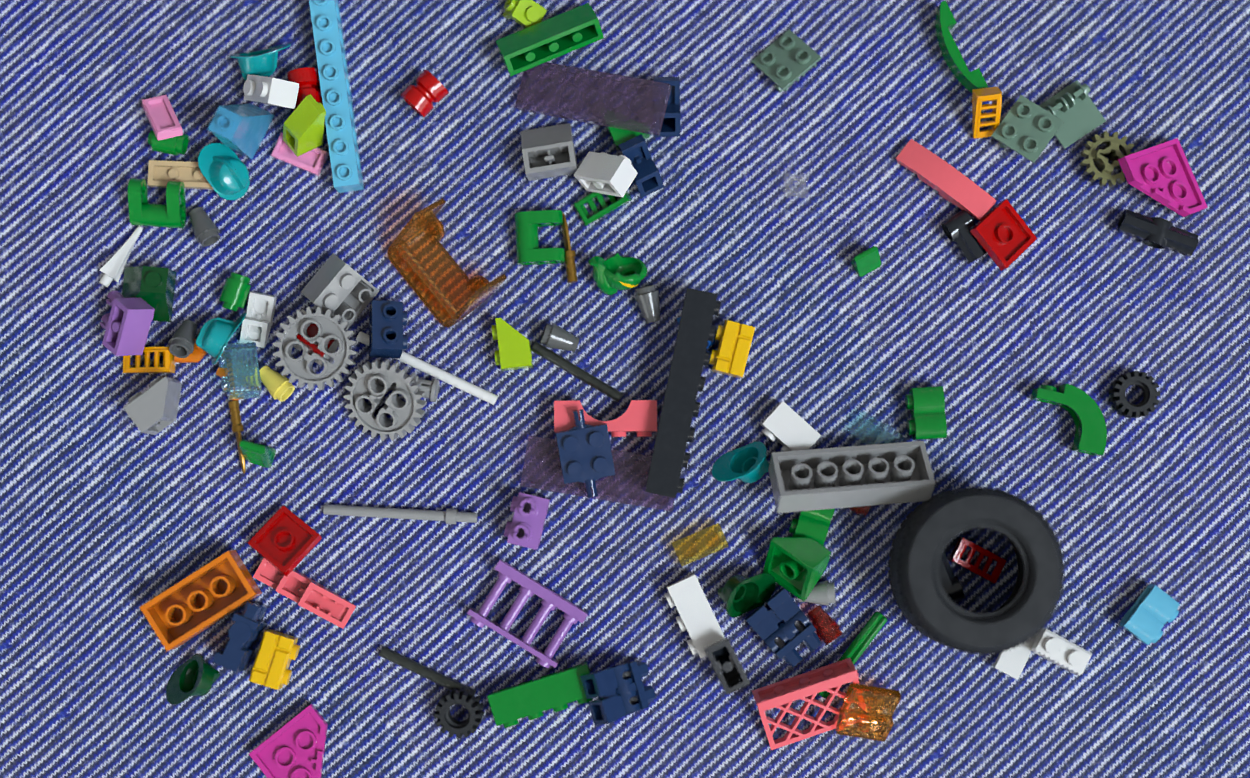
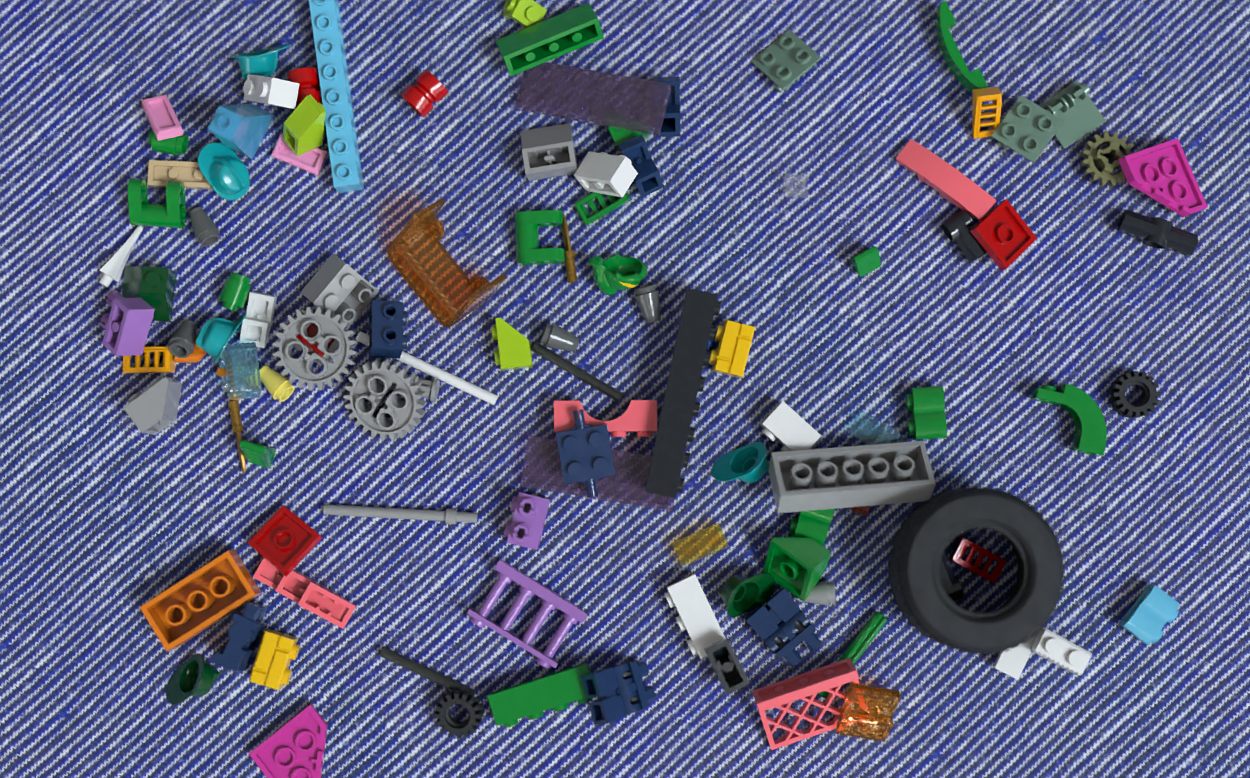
clear red cone [808,605,843,645] -> none

